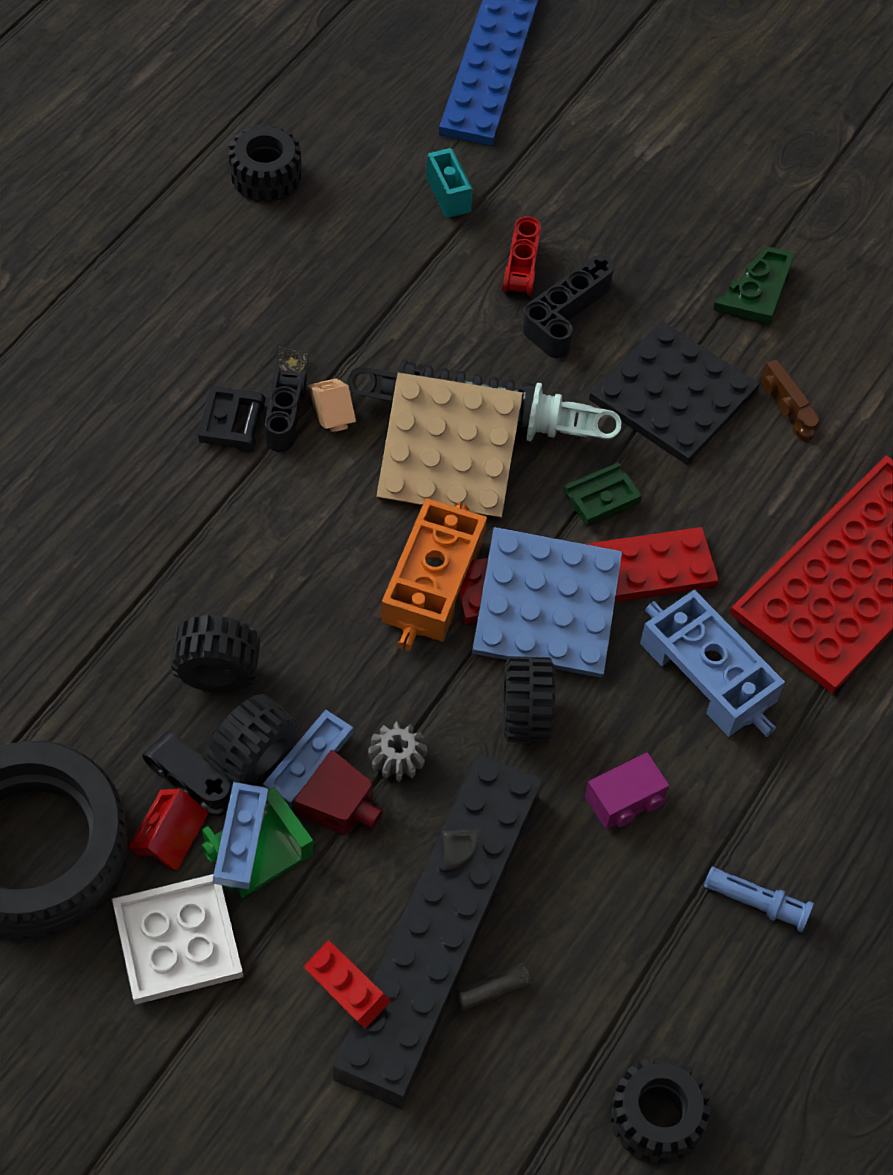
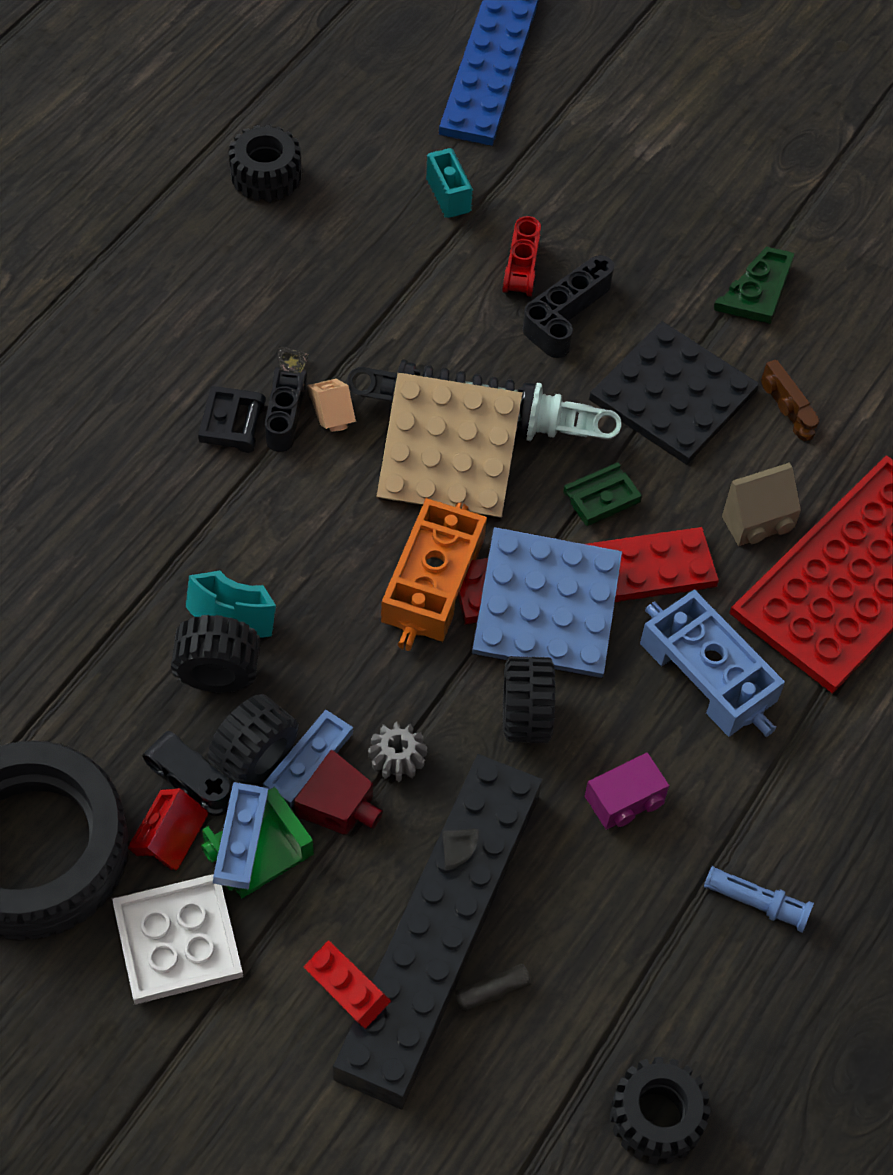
none -> teal brick [186,571,276,638]
none -> dark tan slope [722,463,801,546]

